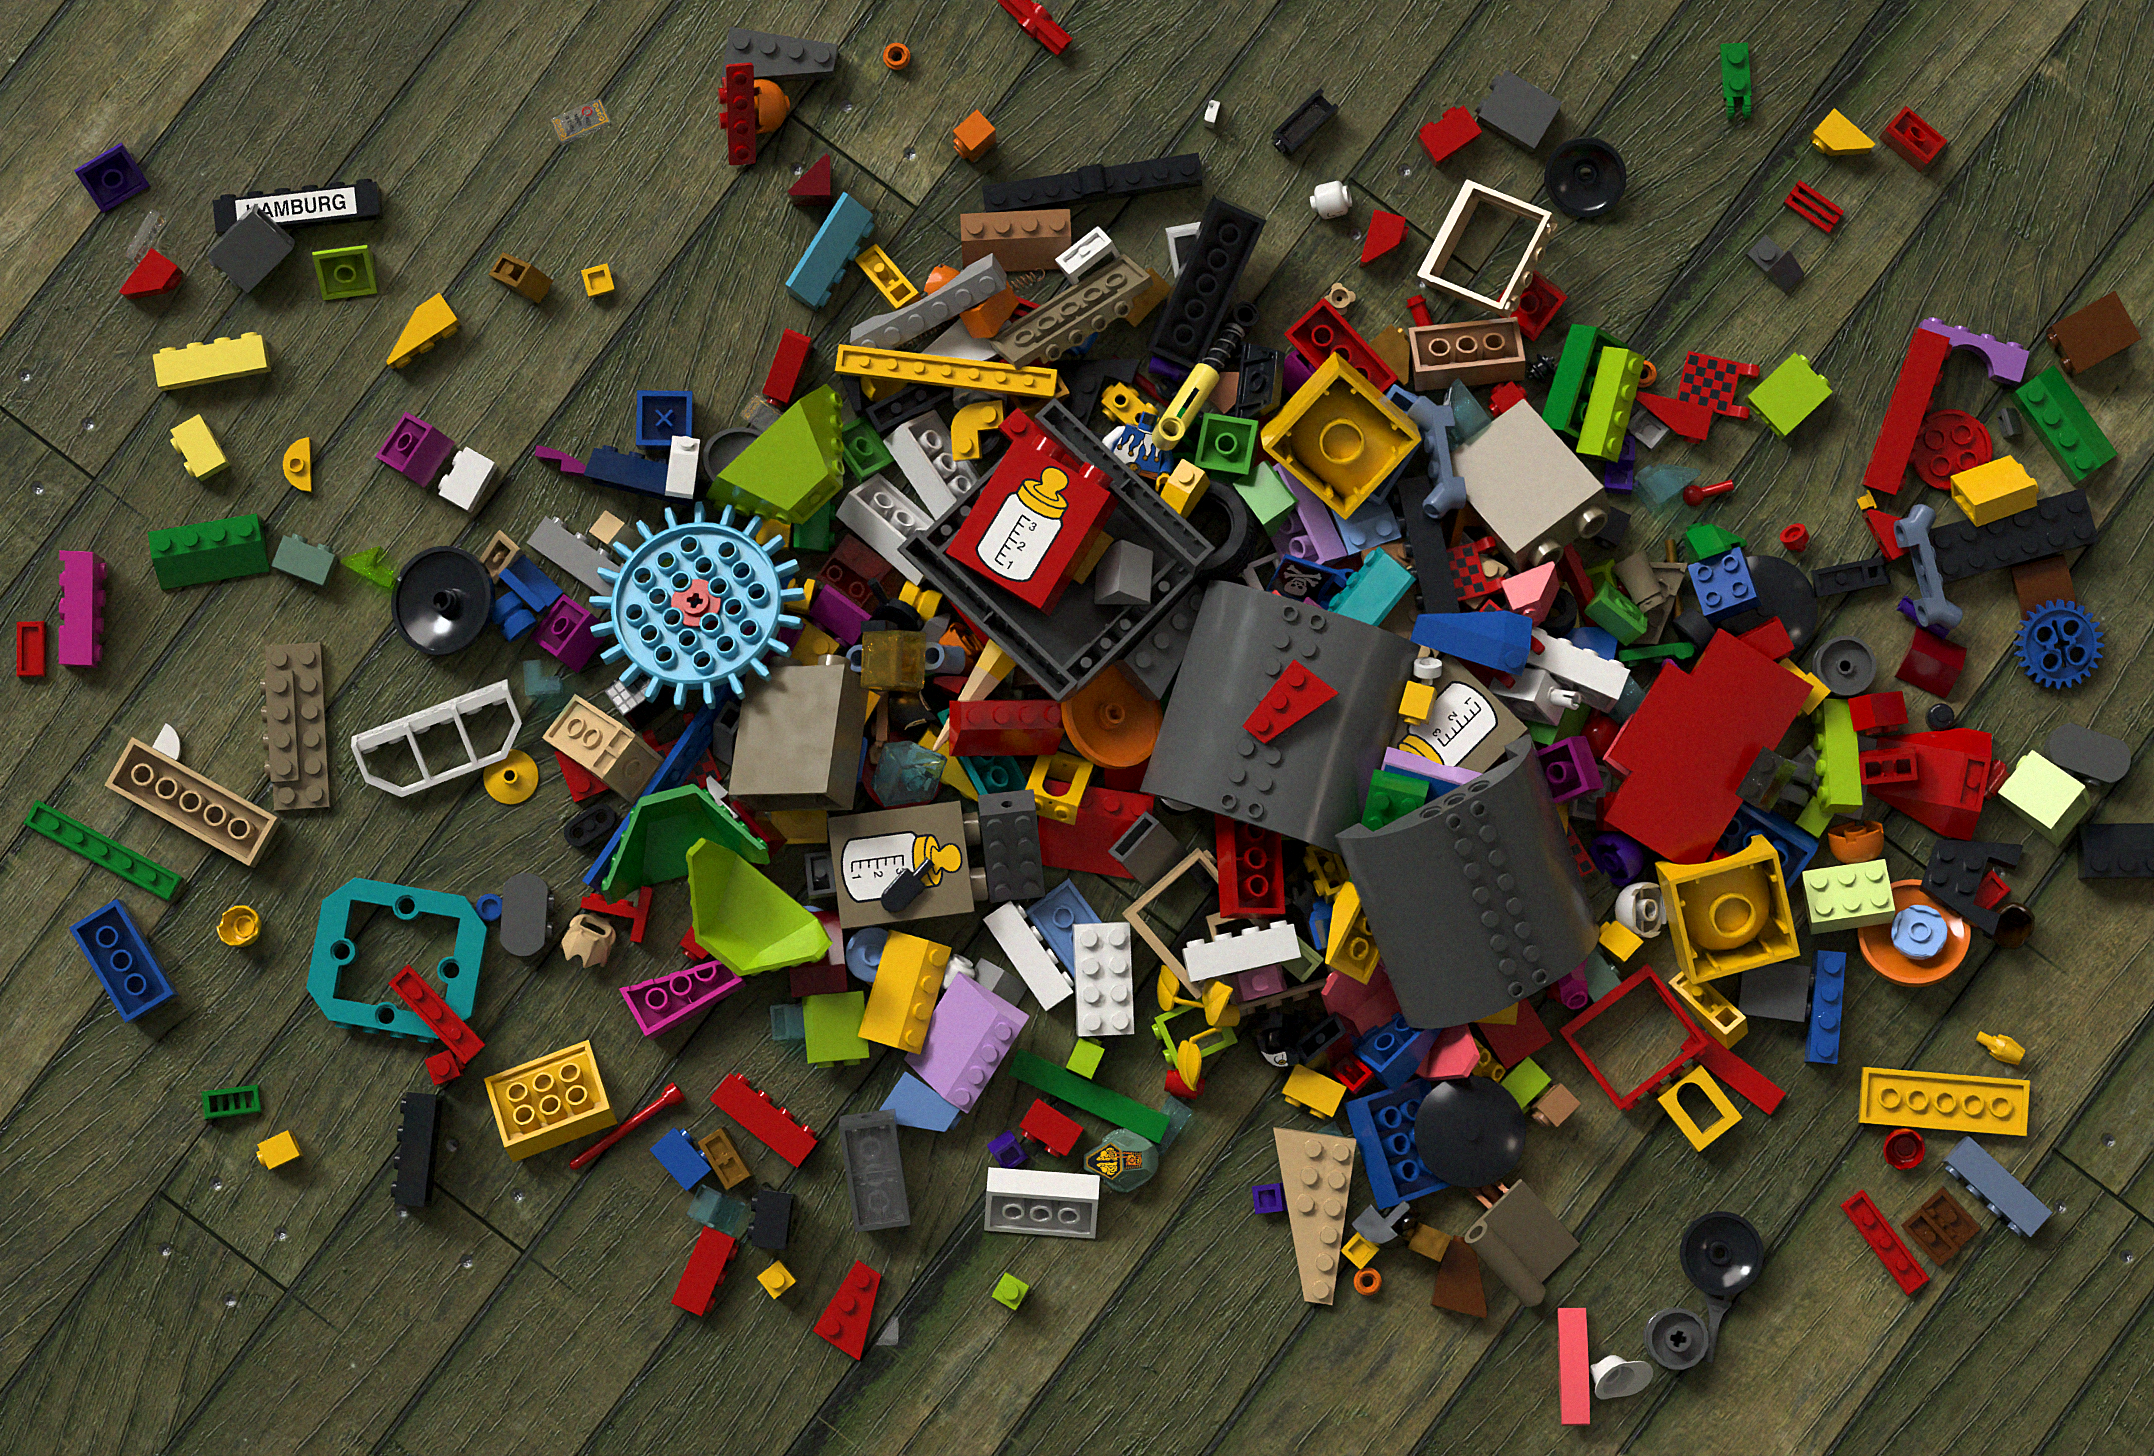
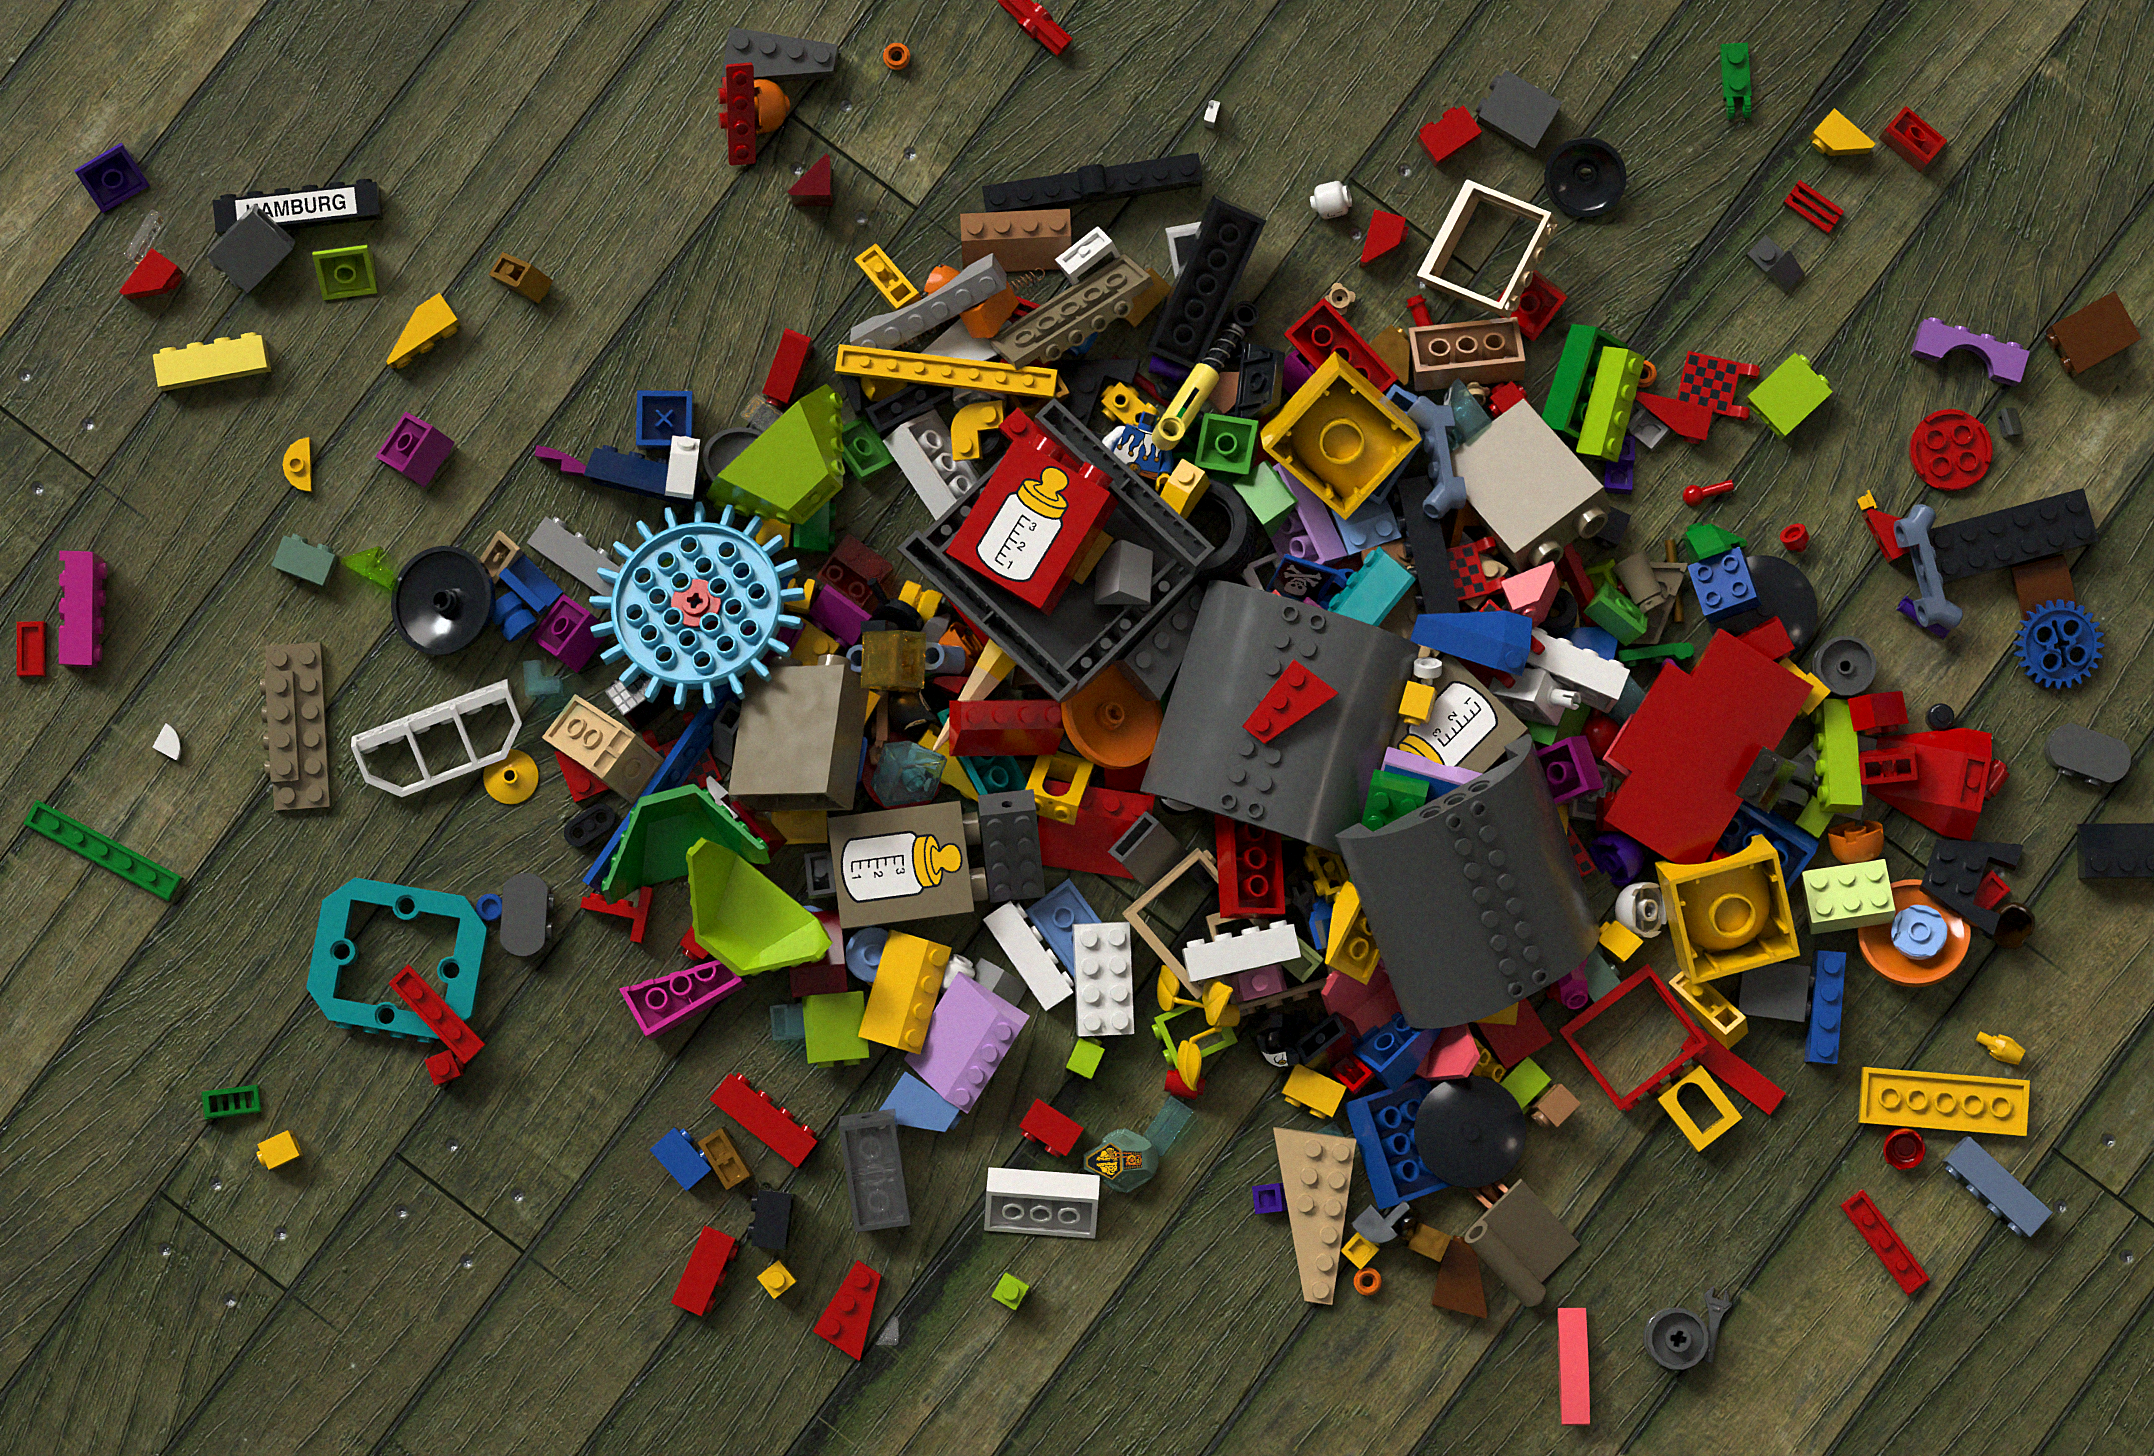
blue brick [69,899,179,1024] -> none
tan brick [105,737,282,868] -> none
green slope [147,513,271,590] -> none
light yellow brick [170,414,230,481] -> none
yellow hair [217,905,262,947] -> none
black slope [391,1092,444,1207] -> none
white brick [438,447,498,514] -> none
yellow slope [484,1040,618,1162] -> none
clear tile [550,98,612,146] -> none
tan helmet [560,911,616,968] -> none
red piece [569,1082,686,1170] -> none
yellow plate [581,263,615,298] -> none
tan slope [589,510,646,561] -> none
clear light blue piece [686,1184,745,1236] -> none
medium azure slope [785,192,875,311] -> none
white slope [836,473,935,586] -> none
black piece [881,857,935,914] -> none
orange brick [953,109,996,162] -> none
dark purple slope [987,1130,1028,1169] -> none
green tile [1008,1048,1171,1144] -> none
black window [1272,88,1339,157] -> none
black wheel [1527,354,1555,383] -> none
white piece [1590,1355,1653,1399] -> none
clear light blue slope [1632,463,1702,513] -> none
black tyre [1672,608,1716,657] -> none
black dish [1679,1211,1764,1296] -> none
black plate [1810,556,1891,598] -> none
red brick [1861,327,1952,495] -> none
dark red slope [1894,626,1967,699] -> none
reddish brown slope [1901,1186,1981,1267] -> none
yellow brick [1950,455,2039,527] -> none
yellowish green slope [1998,750,2092,847] -> none
green slope [2009,365,2118,486] -> none
none -> tan plate [1457,382,1490,408]

